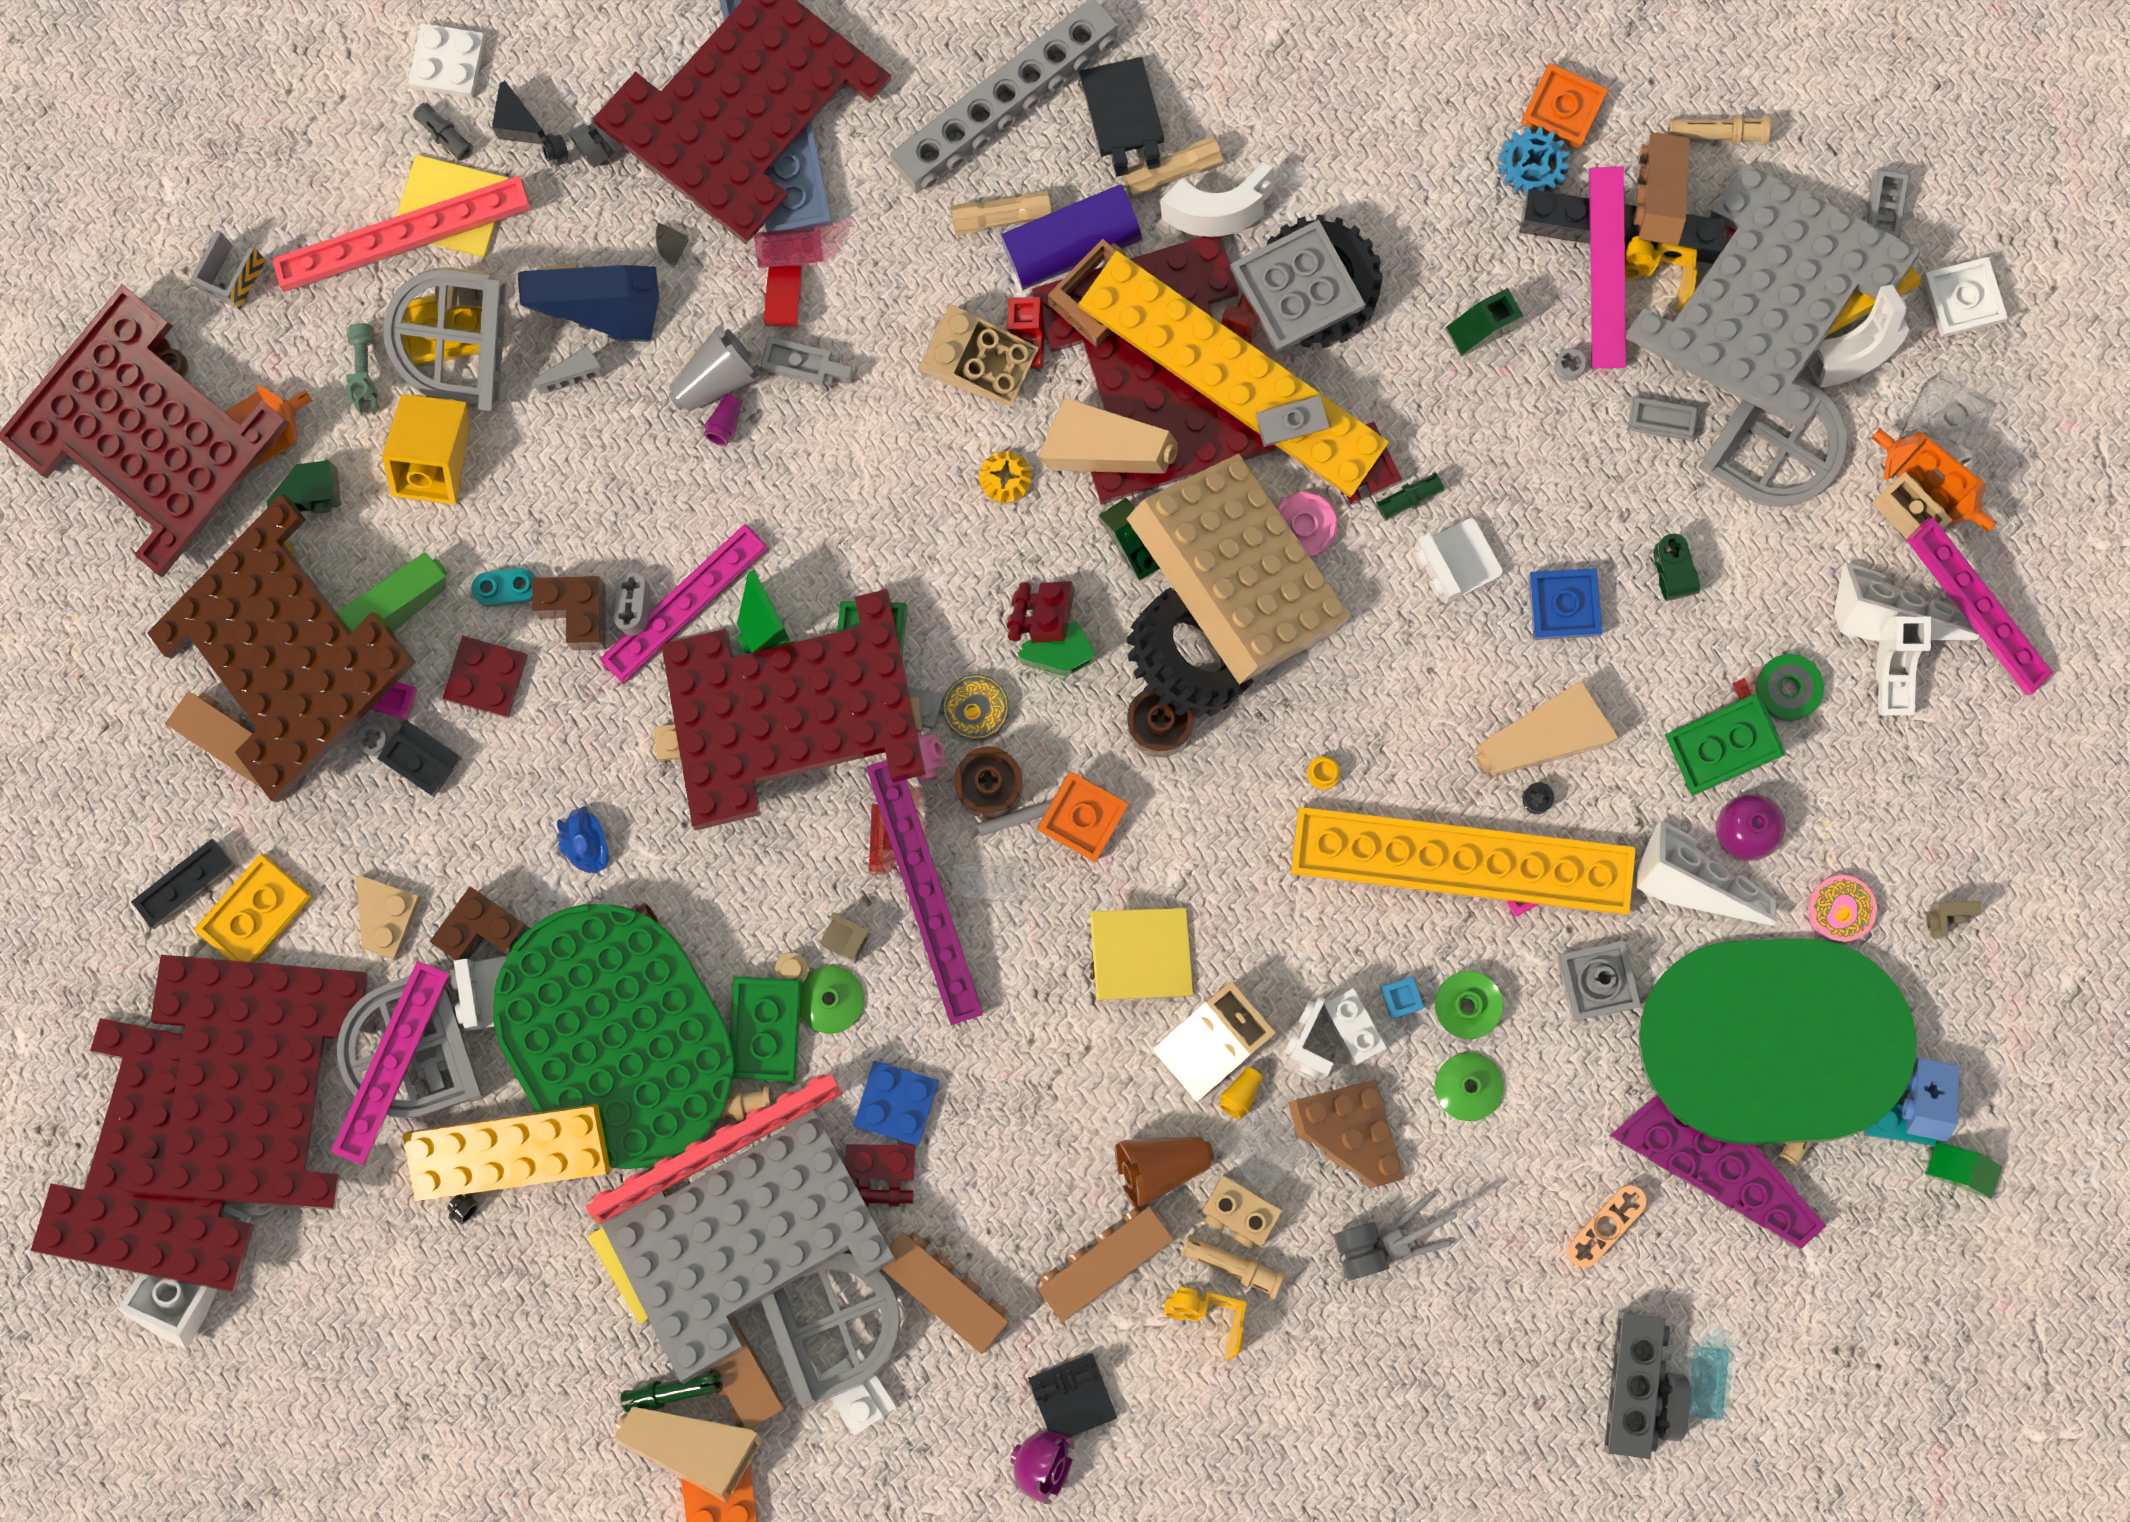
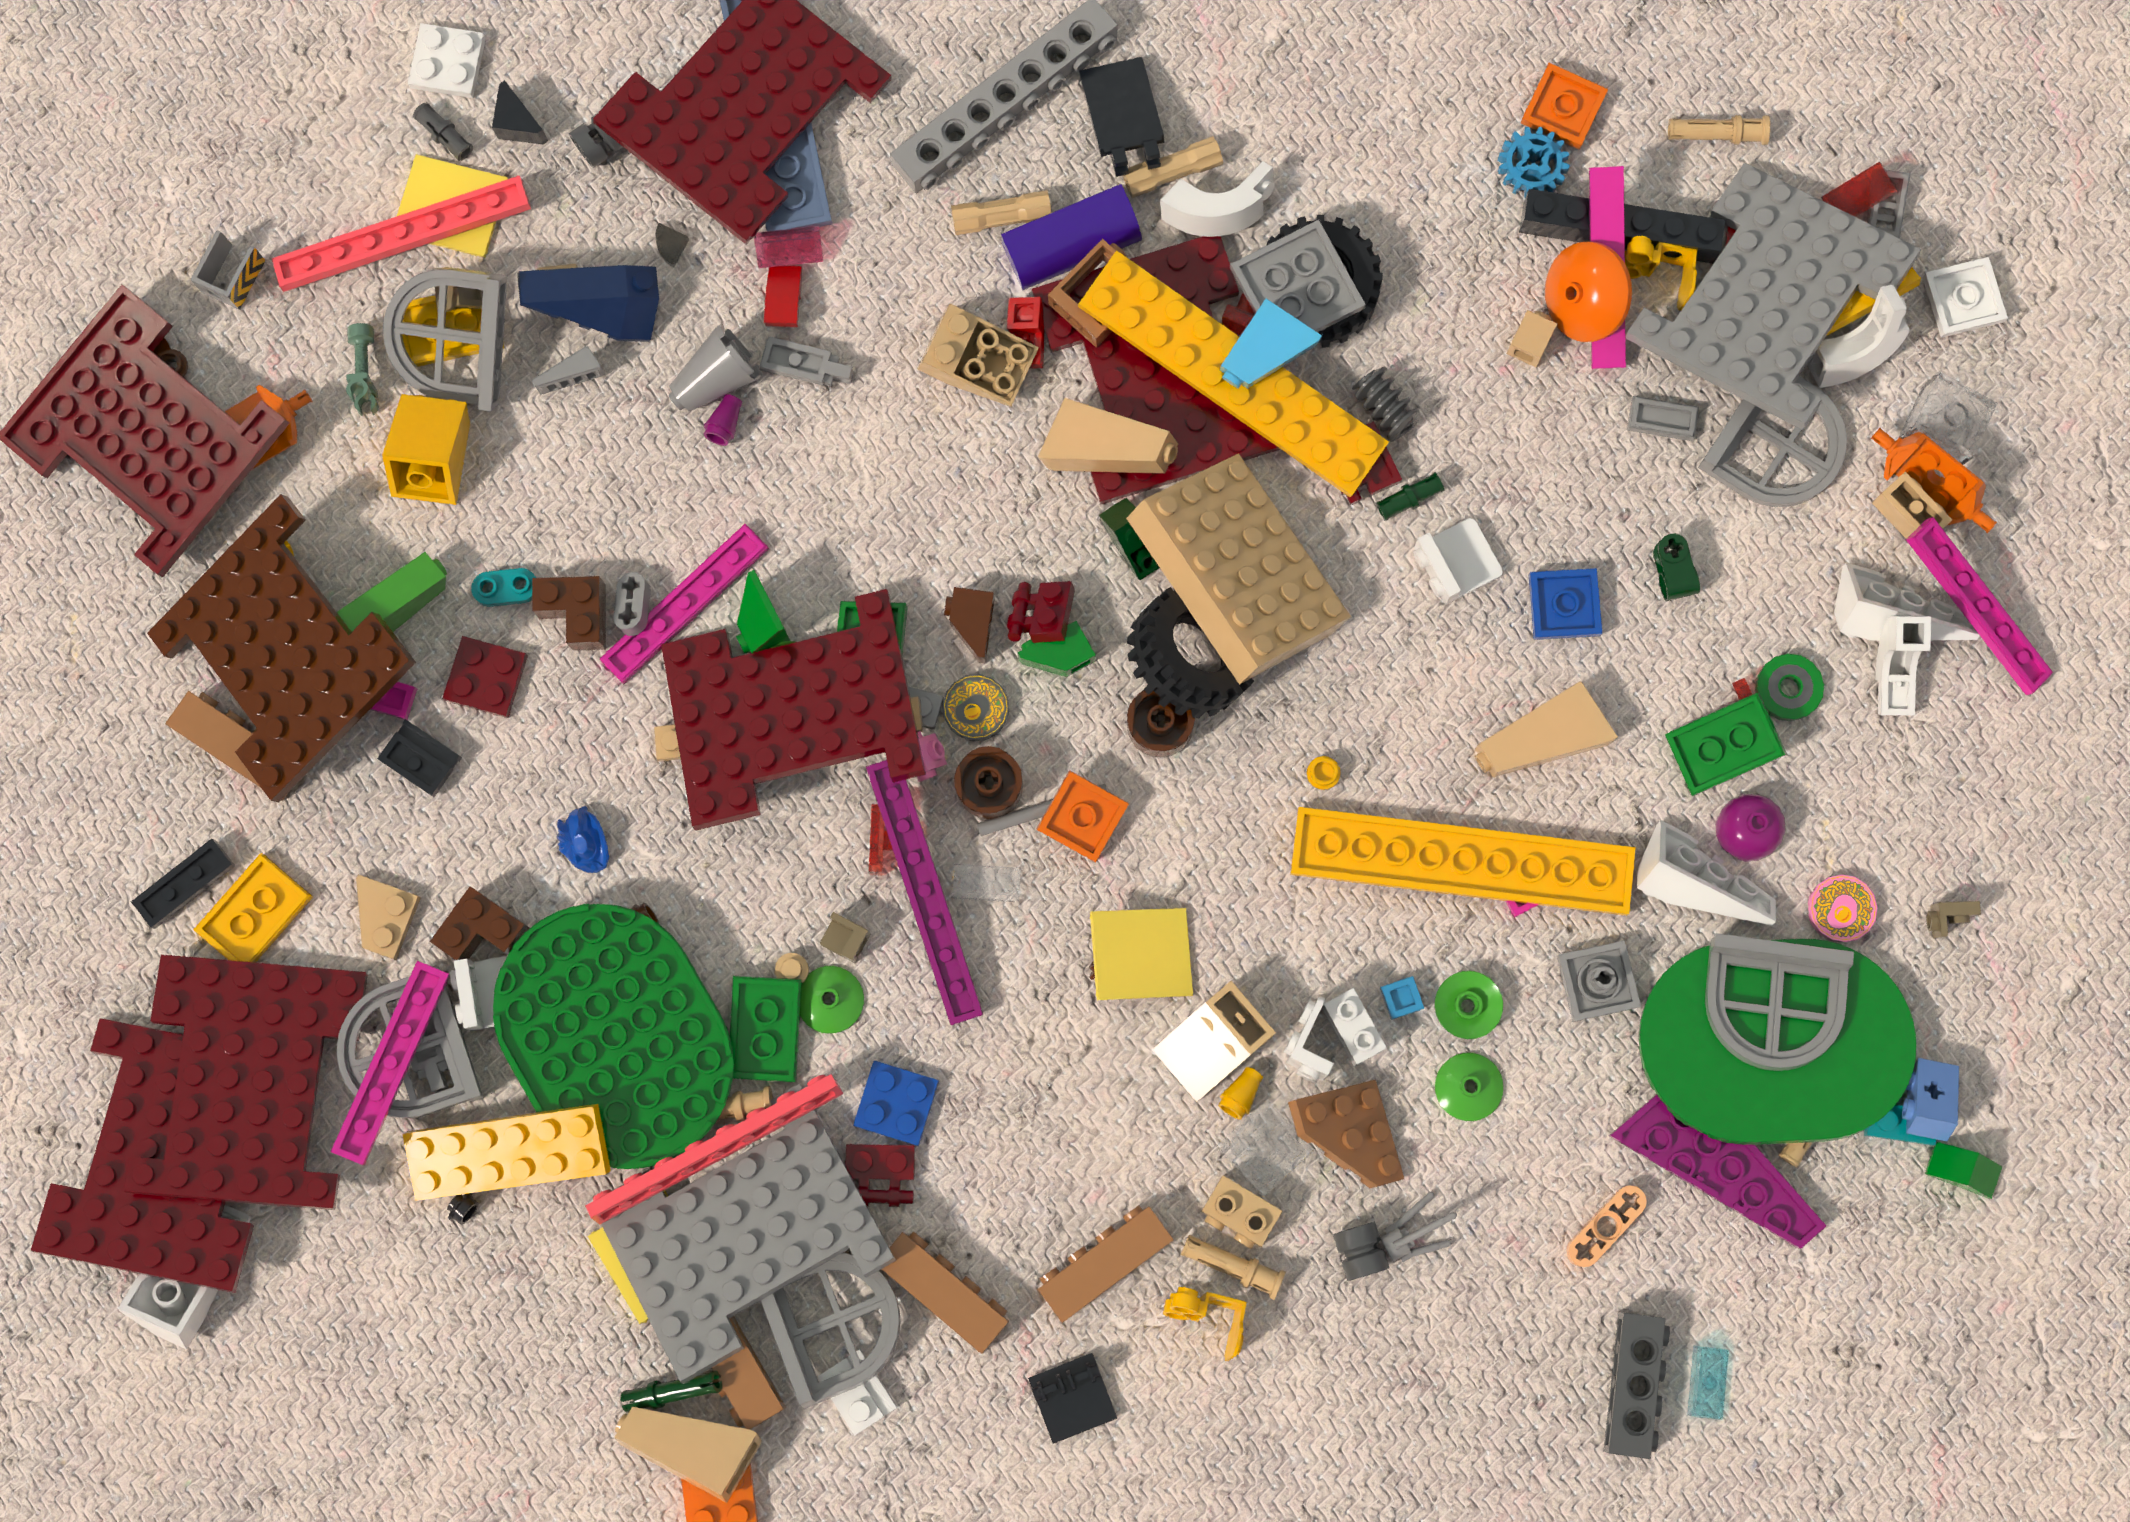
dark green slope [267,460,341,514] -> none
light grey bush [356,724,389,756] -> none
black plate [542,133,568,166] -> none
yellow gear [979,450,1032,503] -> none
magenta cylinder [1011,1431,1074,1504] -> none
dark orange cone [1115,1136,1214,1208] -> none
light grey plate [1255,396,1329,447] -> none
bright pink tile [1276,491,1338,557] -> none
dark green slope [1445,288,1524,357] -> none
black bush [1522,782,1554,814] -> none
light grey bush [1554,348,1586,381] -> none
medium nougat brick [1634,132,1690,245] -> none
dark grey beam [1656,1373,1690,1441] -> none
none -> reddish brown slope [944,587,995,664]
none -> medium azure slope [1220,299,1322,389]
none -> dark grey piece [1352,366,1419,442]
none -> tan brick [1506,310,1557,367]
none -> orange dish [1545,242,1632,342]
none -> light grey window [1705,933,1854,1071]
none -> clear red tile [1821,162,1897,217]

